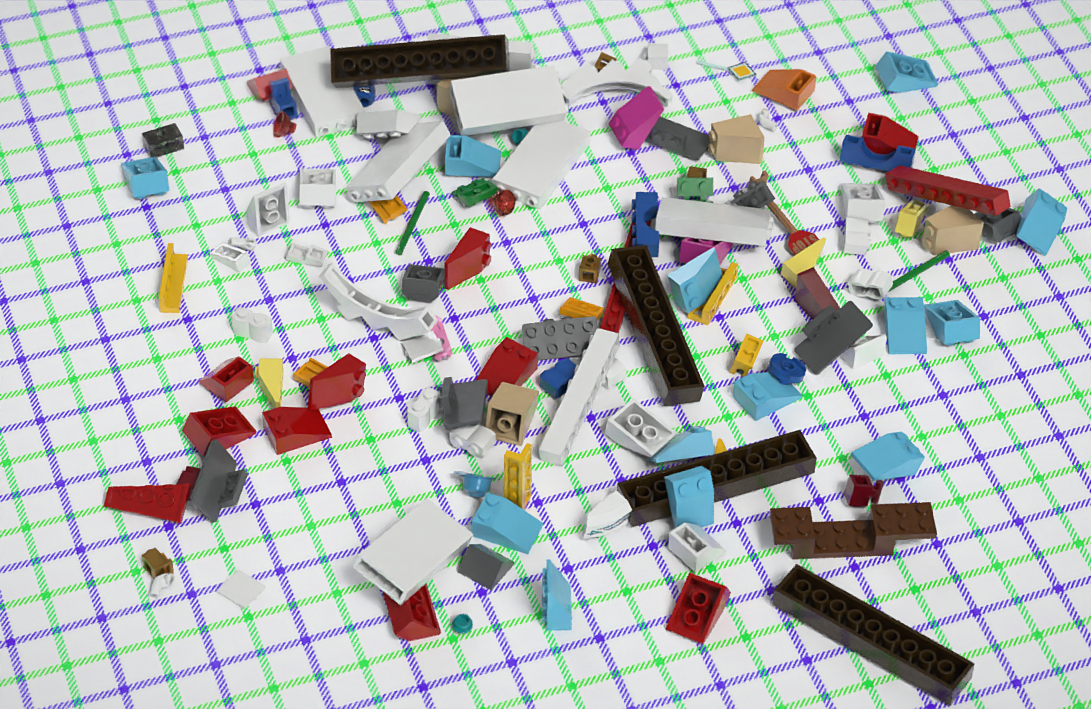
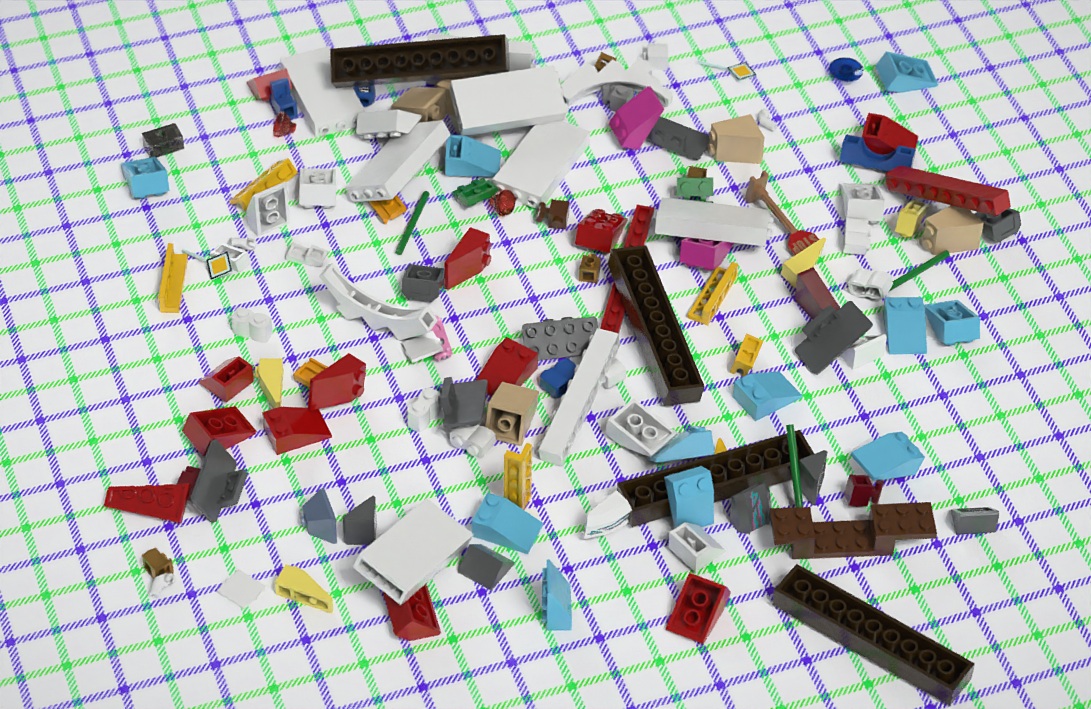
teal plate [452,614,473,634] -> none
dark azure piece [453,471,496,497] -> none
teal plate [512,128,528,145] -> none
light orange plate [559,297,605,321] -> none
blue arch [631,192,659,257] -> none
medium azure slope [667,248,723,313] -> none
dark grey bracket [730,180,776,208] -> none
orange slope [752,69,817,111] -> none
blue plate [767,353,806,385] -> none
medium azure slope [1016,188,1068,256] -> none
none -> piece [181,249,233,280]
none -> yellow fence [229,158,298,212]
none -> light yellow slope [275,564,334,614]
none -> sand blue slope [300,488,337,544]
none -> dark grey slope [342,495,377,545]
none -> tan slope [391,87,447,123]
none -> reddish brown brick [536,199,570,230]
none -> red slope [575,209,628,253]
none -> light grey brick [602,84,634,112]
none -> dark grey slope [730,480,772,535]
none -> green axle [786,424,804,507]
none -> dark grey slope [799,450,828,506]
none -> clear blue dish [829,57,864,82]
none -> dark grey slope [951,507,1000,535]

